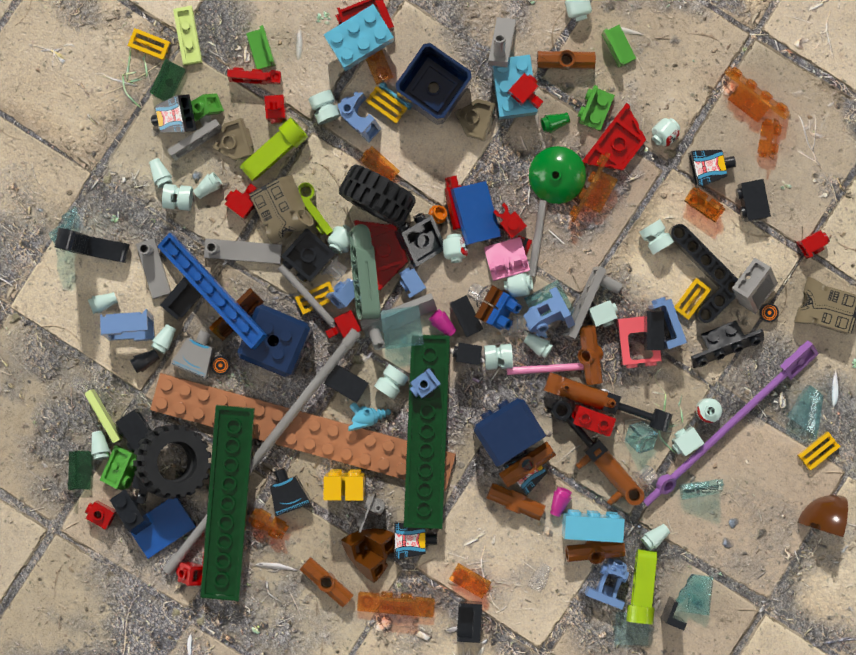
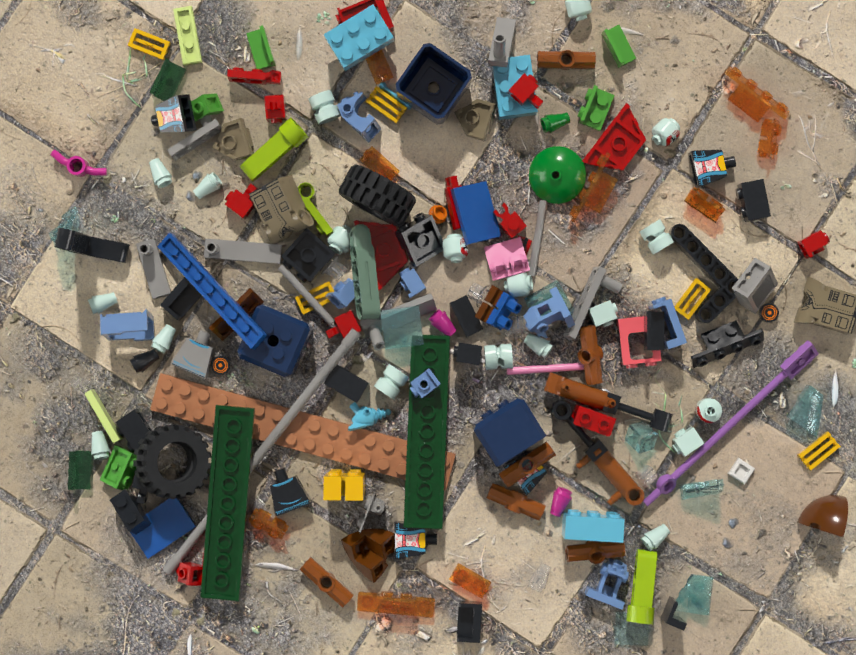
red brick [85,500,117,530] -> none
light aqua wheel [162,184,193,211] -> none
none -> dark pink piece [50,149,107,177]
none -> white tile [727,458,755,485]

